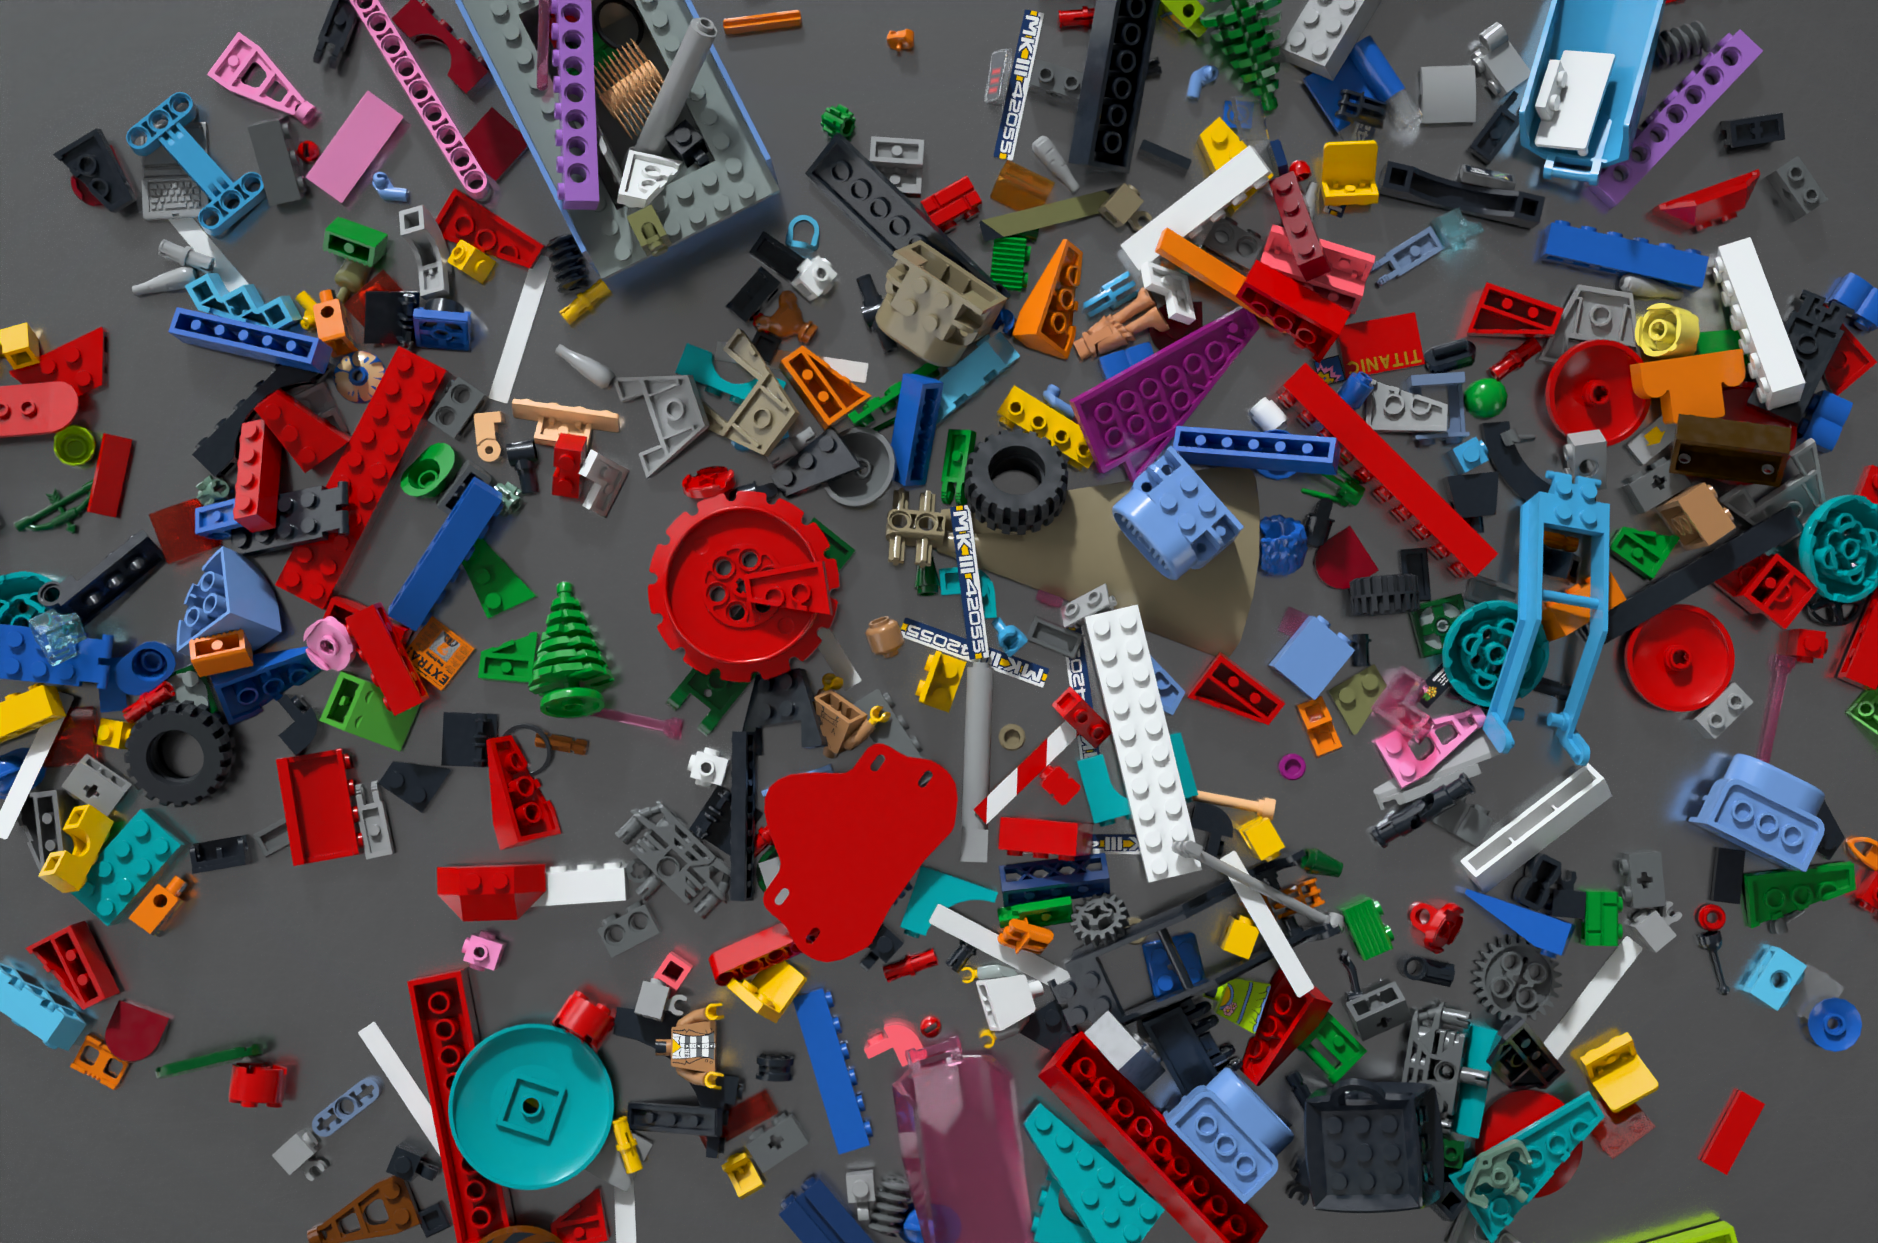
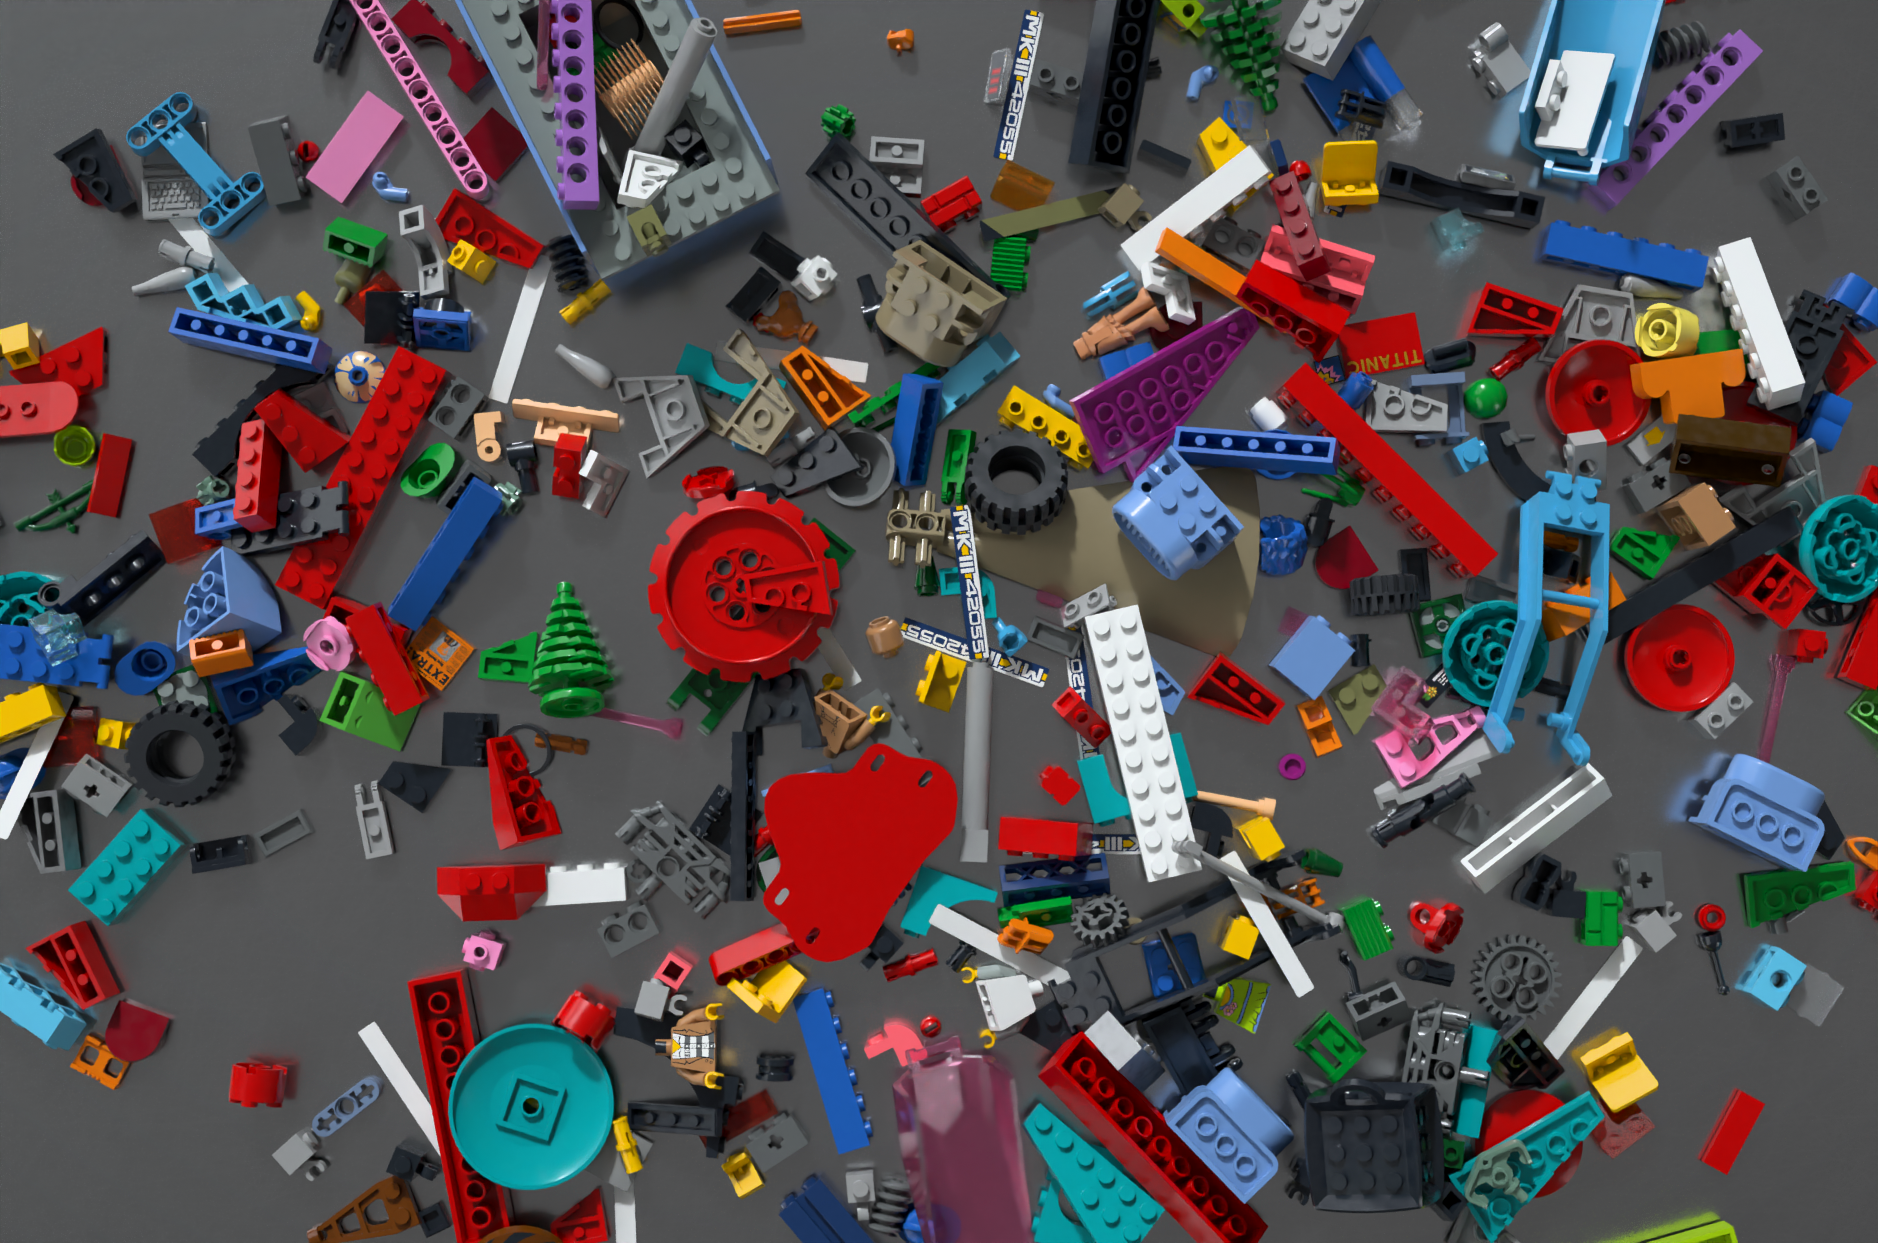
yellow arch [38,804,114,893] -> none
blue tile [99,657,130,713] -> none
red pin [122,681,175,724] -> none
orange torso [129,875,189,937] -> none
dark green tile [155,1044,264,1079] -> none
bright pink plate [207,32,317,125] -> none
red panel [276,748,364,866] -> none
orange torso [313,289,359,358] -> none
green wing [462,538,538,619] -> none
white brick [687,747,731,788] -> none
black tile [752,331,782,366] -> none
medium azure piece [785,215,820,250] -> none
sticker [973,720,1079,824] -> none
blue piece [992,306,1016,338] -> none
dark tan tile [999,724,1025,751] -> none
orange wedge [1012,239,1083,359] -> none
light grey piece [1032,136,1081,193] -> none
red pin [1059,6,1095,28] -> none
red wedge [1240,967,1333,1086] -> none
sand blue hinge [1370,226,1445,287] -> none
light grey slope [1420,65,1476,123] -> none
black torso [1443,471,1499,534] -> none
blue wedge [1465,889,1576,959] -> none
black hinge [1468,91,1520,165] -> none
red wedge [1651,169,1760,232] -> none
black tile [1710,847,1746,904] -> none
blue dish [1807,997,1862,1052] -> none

